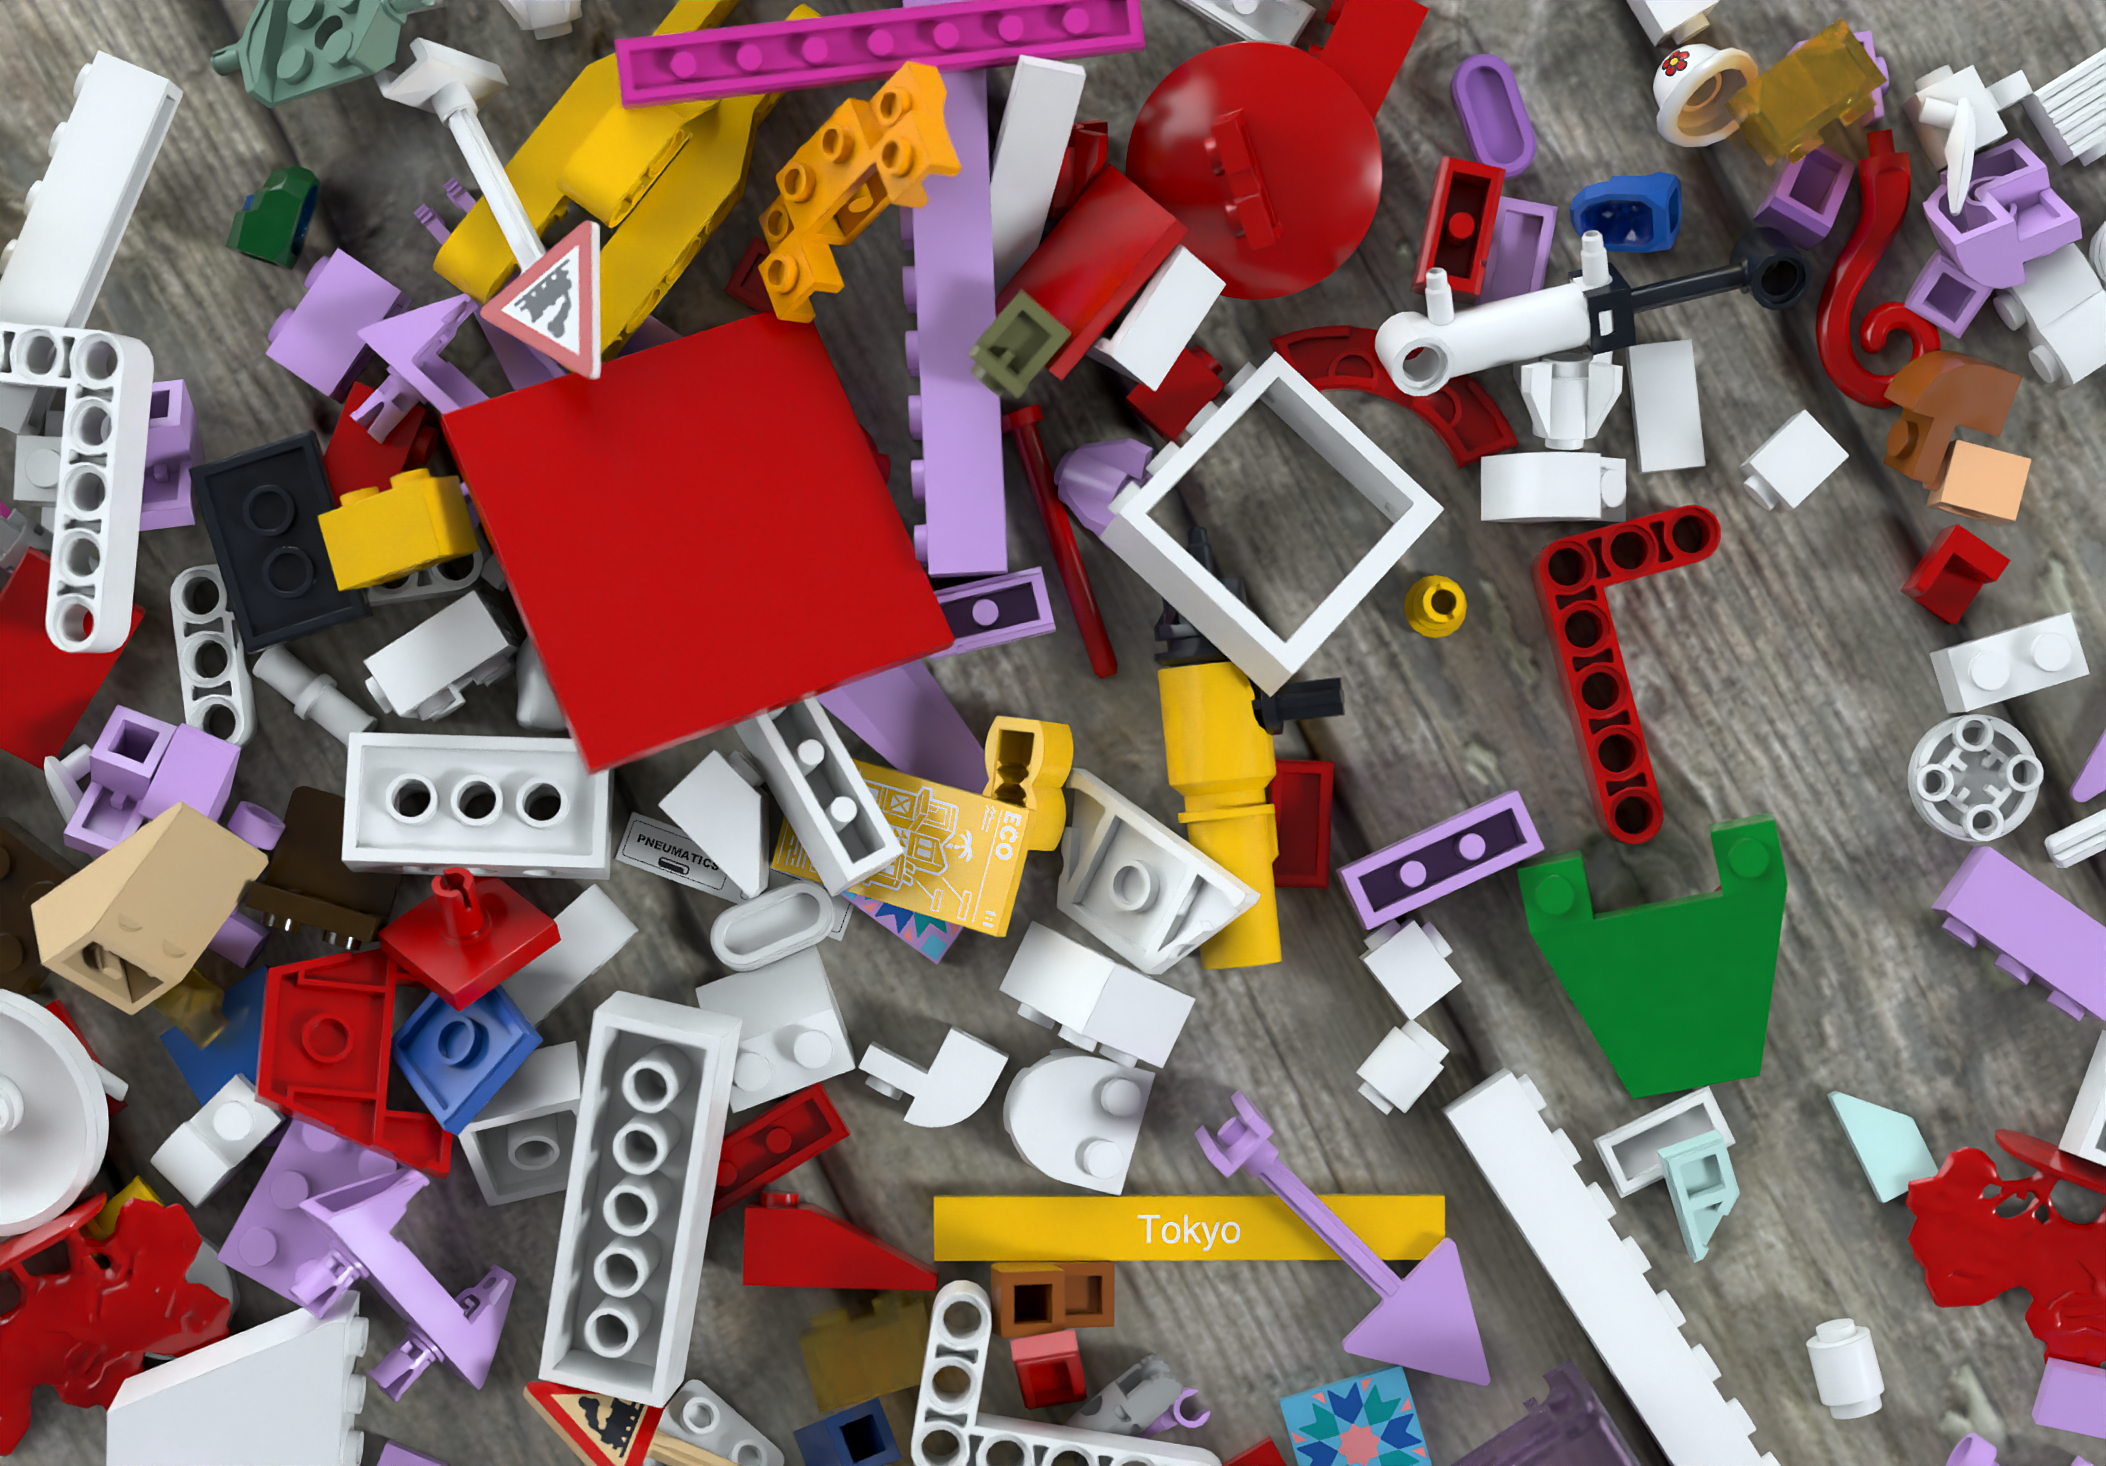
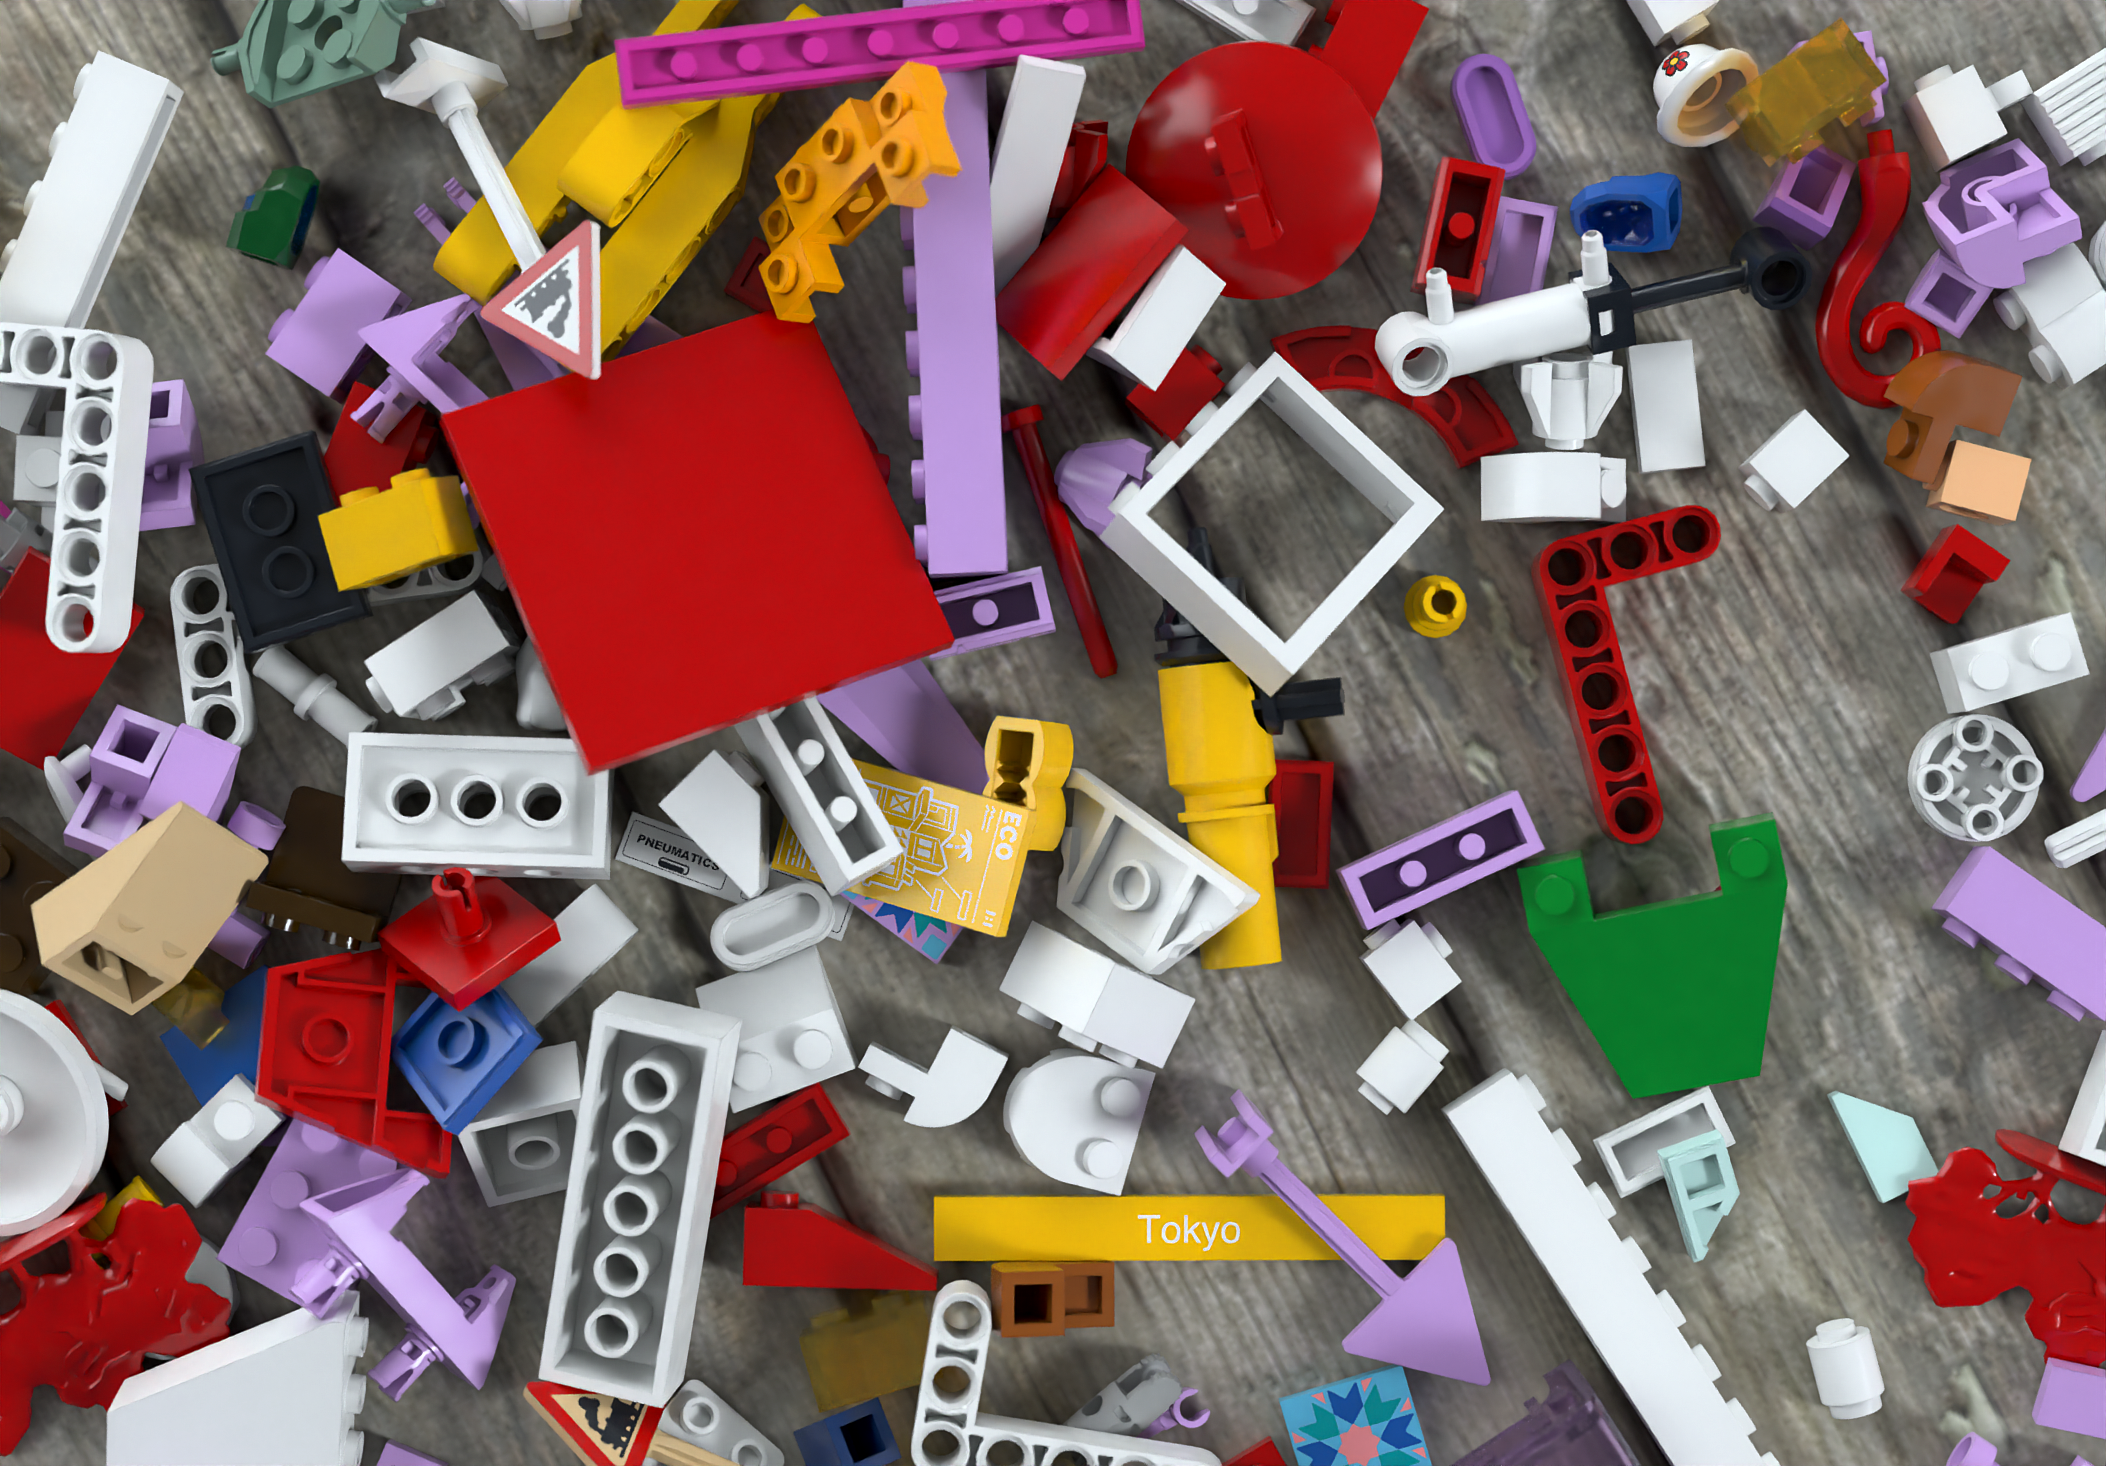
olive bracket [968,289,1071,398] -> none
red tile [1010,1329,1088,1410] -> none
white bar [1918,97,1976,216] -> none

